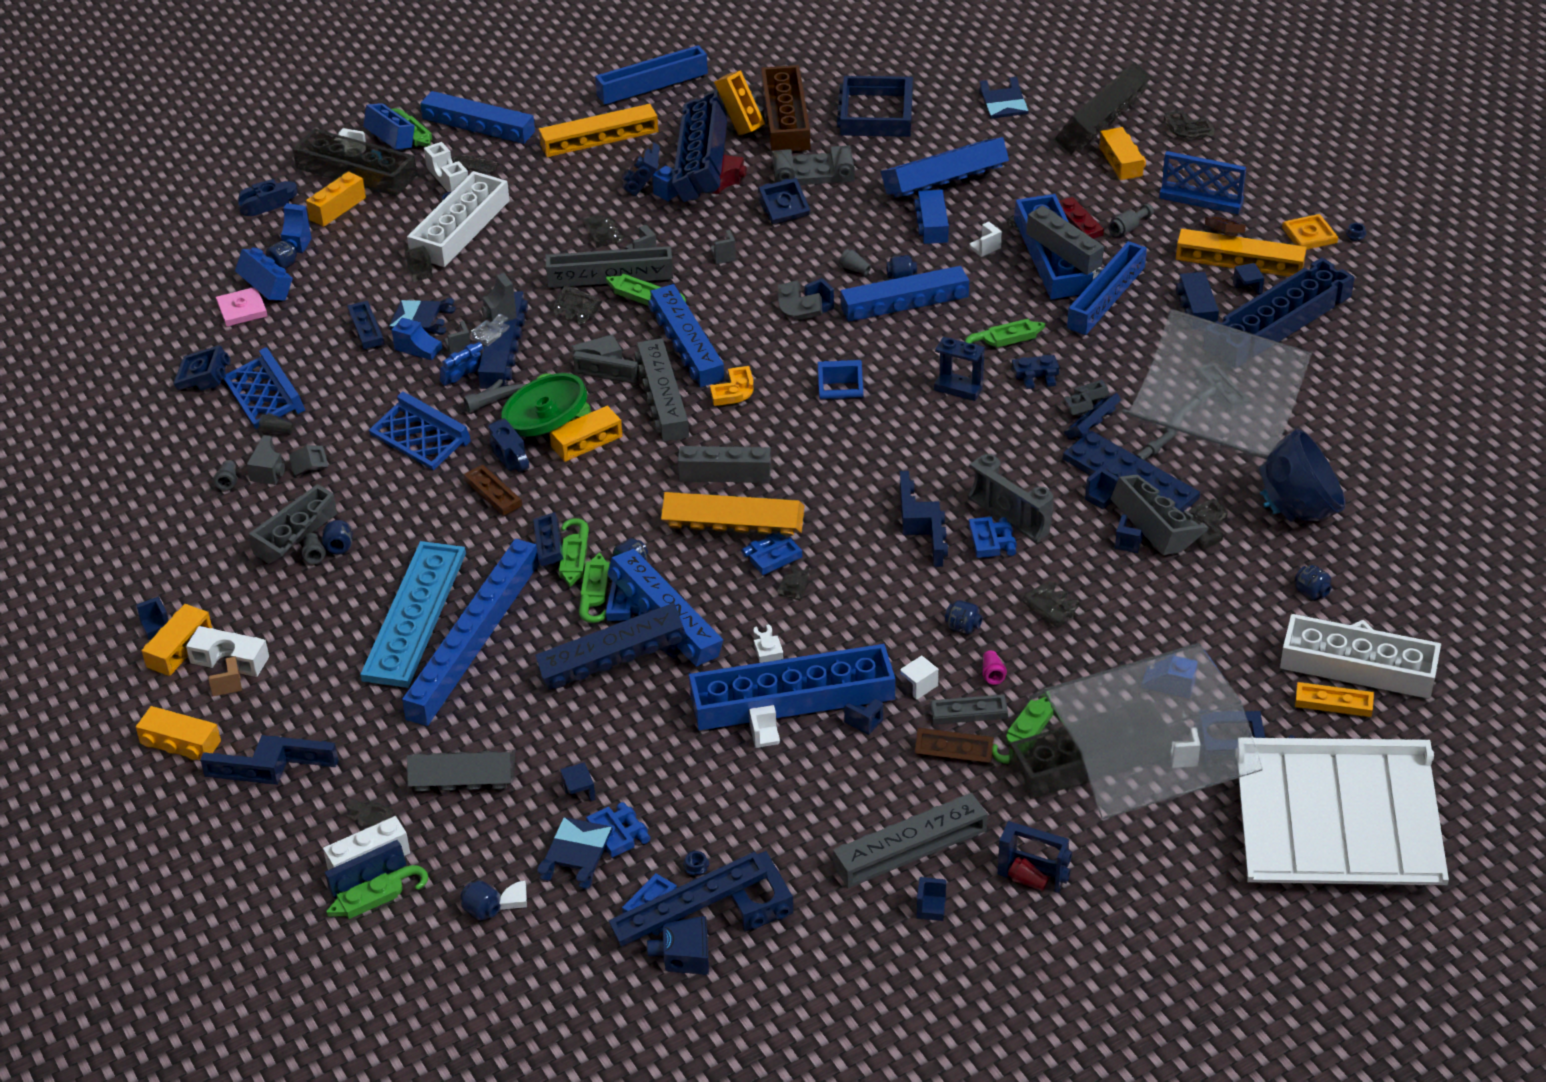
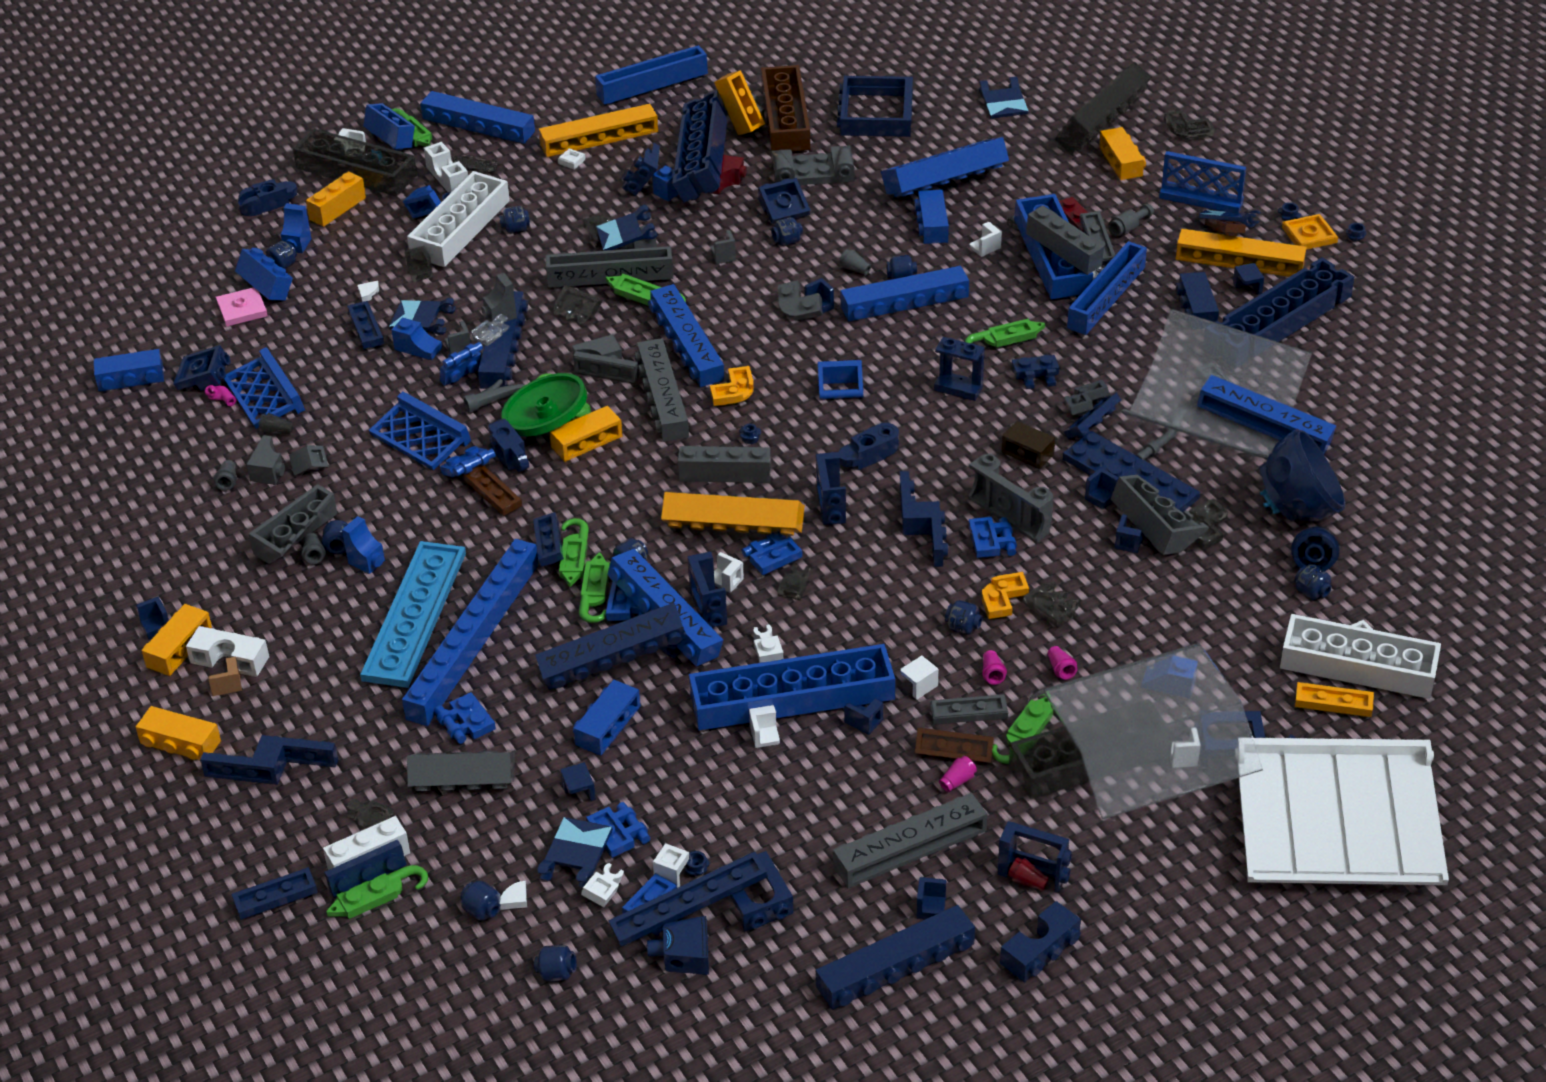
none -> blue brick [94,349,164,392]
none -> dark pink arm [205,385,236,406]
none -> dark blue plate [231,867,318,920]
none -> blue arch [342,516,385,574]
none -> white tile [357,281,379,302]
none -> blue arch [403,185,441,218]
none -> blue plate [434,692,496,744]
none -> blue plate [440,446,496,477]
none -> dark blue head [499,206,530,234]
none -> dark blue head [534,945,577,982]
none -> white tile [558,148,586,170]
none -> blue brick [573,679,641,756]
none -> white plate [581,863,624,907]
none -> dark blue flag [596,205,658,251]
none -> white panel [653,843,689,888]
none -> dark blue panel [687,551,727,628]
none -> white panel [714,552,744,593]
none -> dark blue plate [739,424,761,444]
none -> dark blue head [771,217,803,246]
none -> dark blue brick [815,905,975,1010]
none -> dark blue panel [816,452,846,525]
none -> dark blue piece [839,423,899,470]
none -> dark pink cone [939,756,977,792]
none -> light orange plate [982,572,1029,619]
none -> dark blue arch [1000,901,1081,983]
none -> dark brown brick [1001,421,1055,469]
none -> dark pink cone [1047,646,1077,680]
none -> dark grey tile [1079,211,1115,265]
none -> blue brick [1197,375,1336,454]
none -> dark blue flag [1199,210,1261,227]
none -> dark blue plate [1278,203,1302,221]
none -> dark blue cone [1291,526,1340,571]

